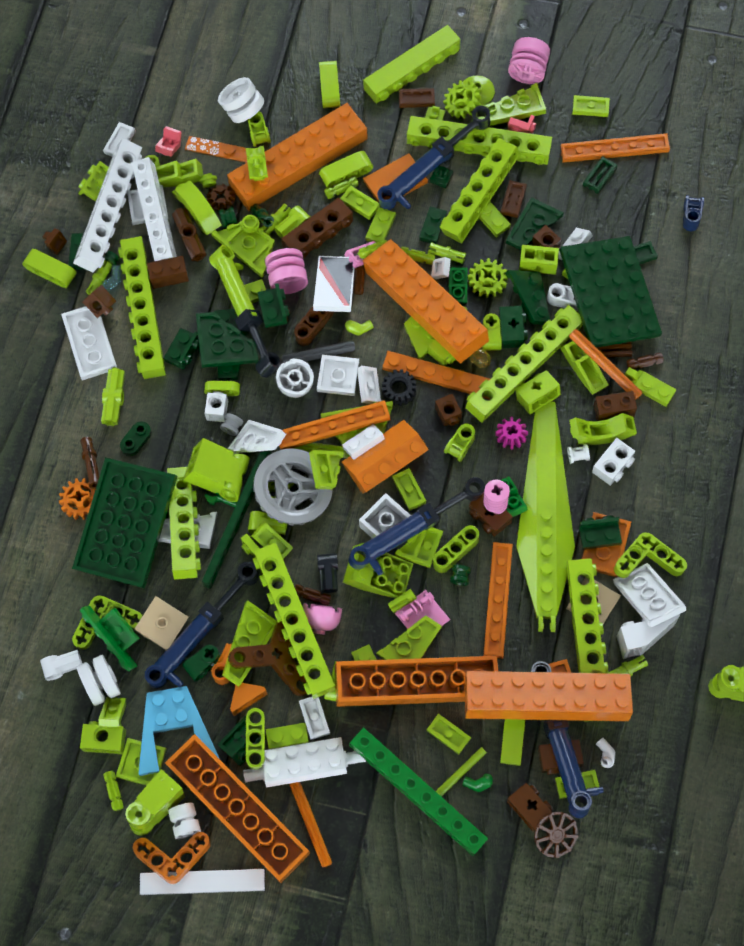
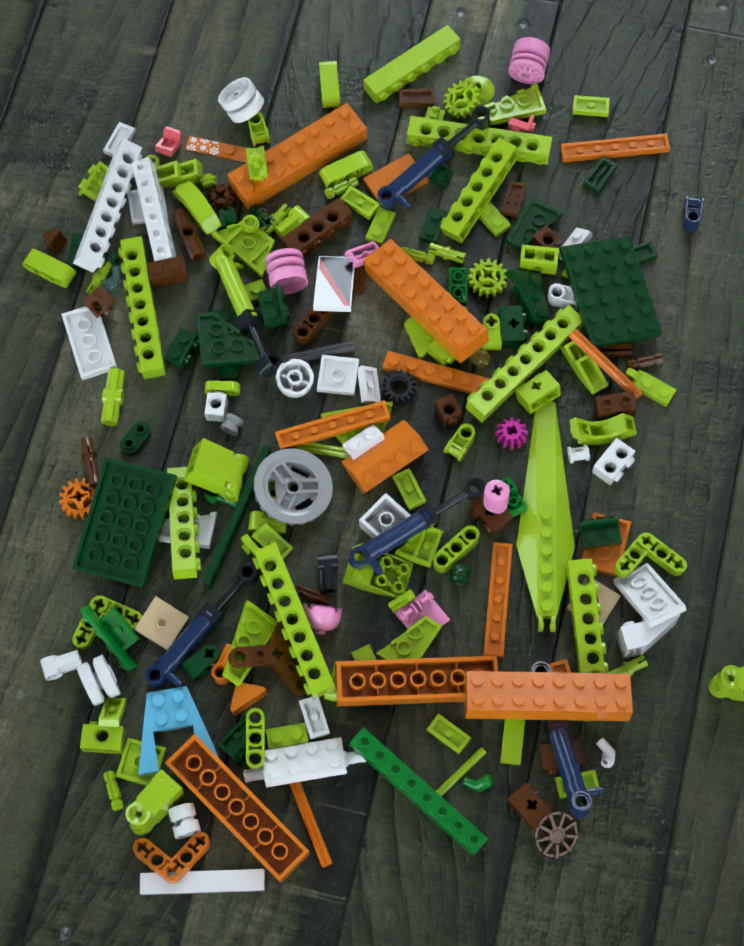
white wing [228,420,286,454] -> none
lime wing [309,450,344,490] -> none
lime arm [345,320,374,336] -> none
lime axle [358,239,387,259] -> none
white plate [431,257,451,279] -> none

